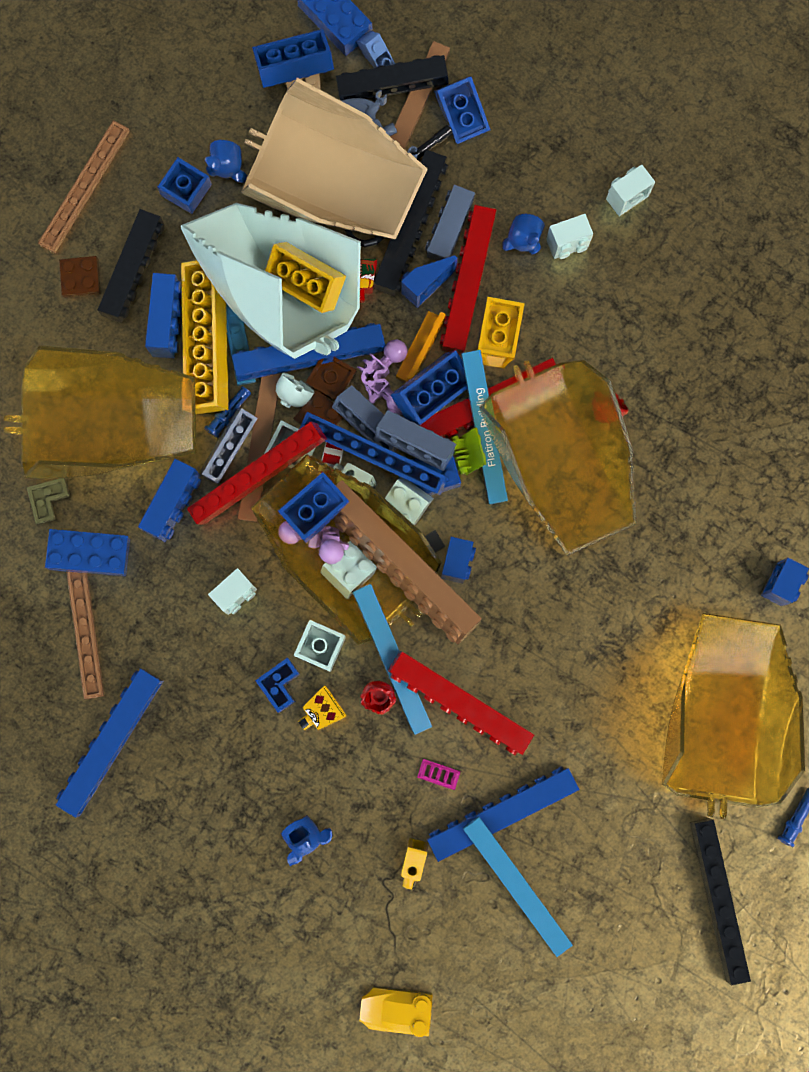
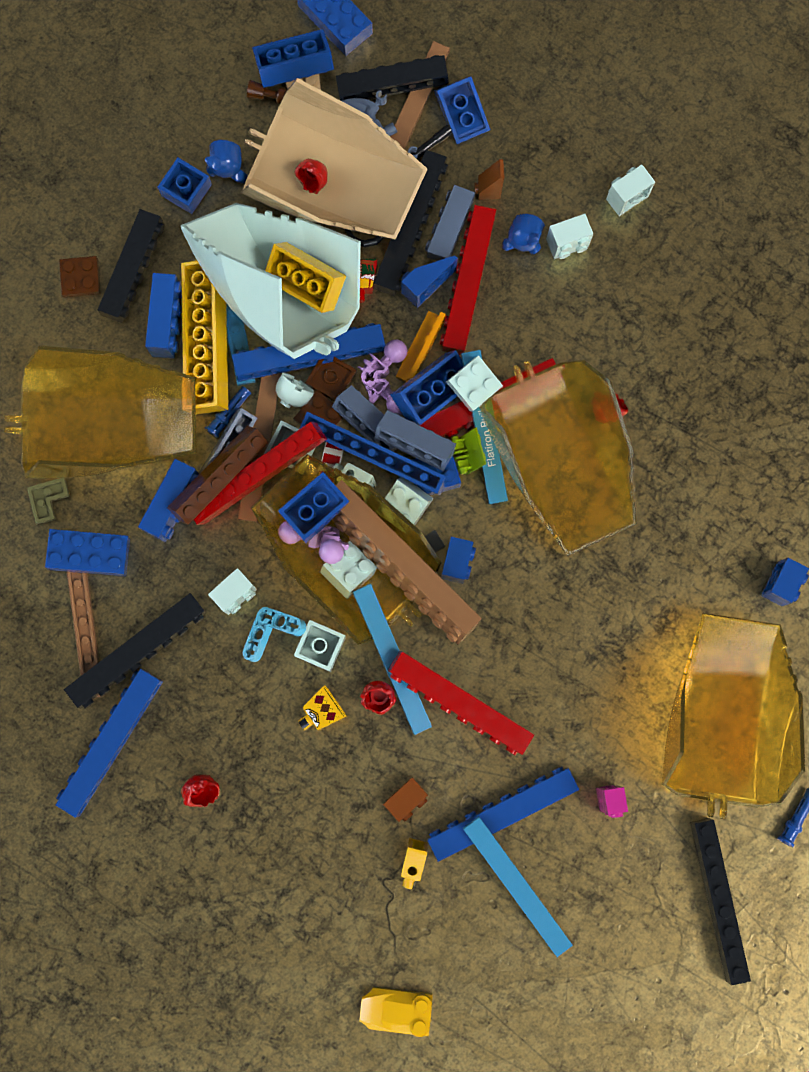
medium nougat tile [38,120,130,254] -> none
blue brick [255,658,301,713] -> none
blue piece [281,815,333,866] -> none
medium blue slope [356,30,395,68] -> none
dark pink slope [417,759,461,790] -> none
yellow slope [478,297,525,369] -> none
none -> black brick [63,593,206,709]
none -> reddish brown brick [167,426,268,525]
none -> red hair [181,774,220,807]
none -> medium azure beam [243,607,306,662]
none -> reddish brown piece [247,80,287,104]
none -> red hair [295,158,328,194]
none -> dark orange brick [383,777,428,822]
none -> light aqua brick [446,356,503,411]
none -> dark orange slope [474,159,504,201]
none -> dark pink brick [596,785,628,818]

